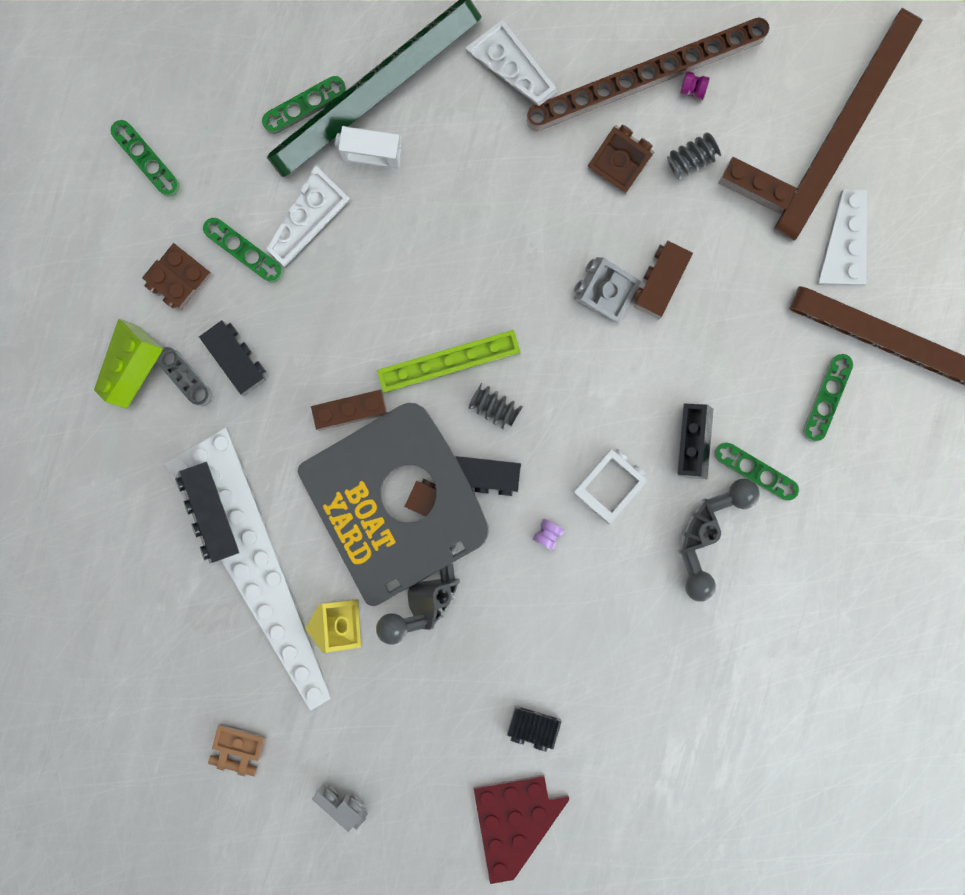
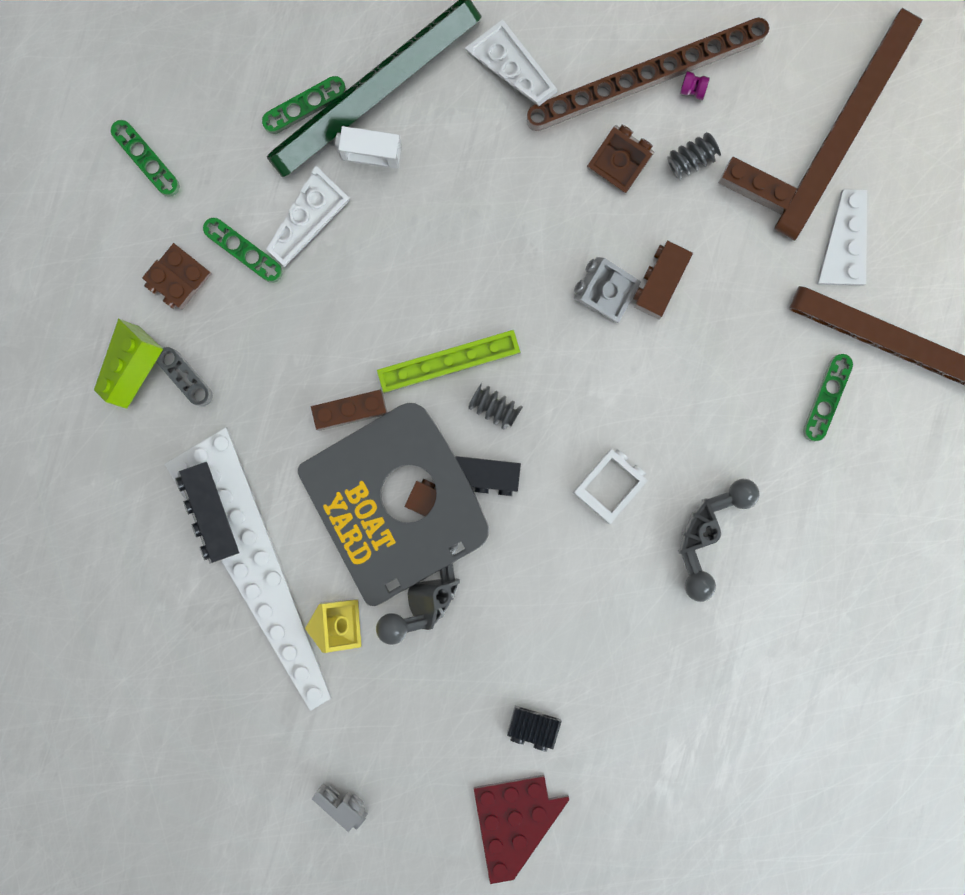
black brick [199,320,267,396] -> none
medium nougat plate [208,724,265,777] -> none
lavender wheel [533,519,564,550] -> none
black brick [678,403,714,479] -> none
green beam [714,442,799,501] -> none

